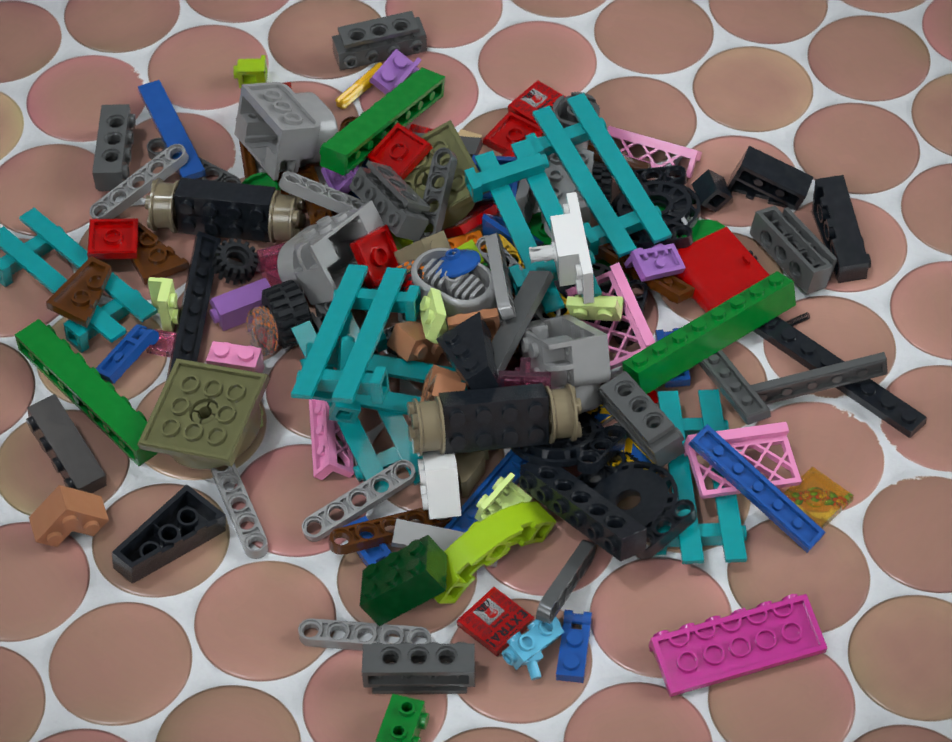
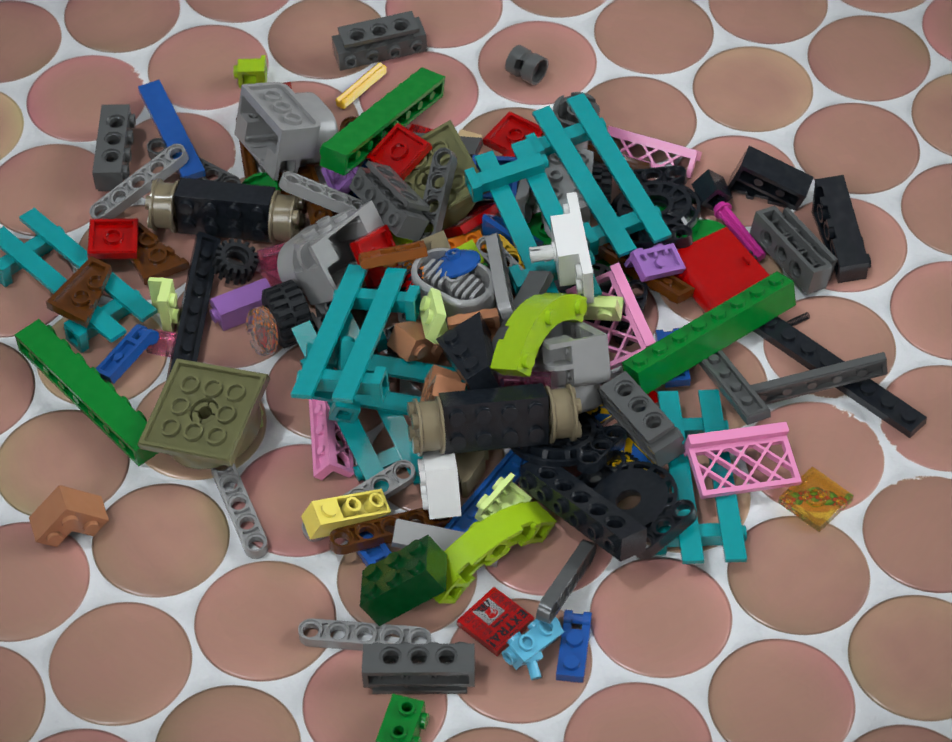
black wedge [26,394,107,494] -> none
black wedge [112,484,226,584] -> none
bright pink brick [206,341,264,373] -> none
medium lavender bracket [369,49,421,95] -> none
red tile [508,80,566,125] -> none
dark pink bracket [648,594,828,697] -> none
blue tile [688,424,826,553] -> none
none -> light yellow slope [301,489,391,540]
none -> dark orange hinge [358,240,428,269]
none -> lime brick [490,293,587,377]
none -> dark grey wheel [505,45,548,85]
none -> dark pink axle [714,201,766,262]

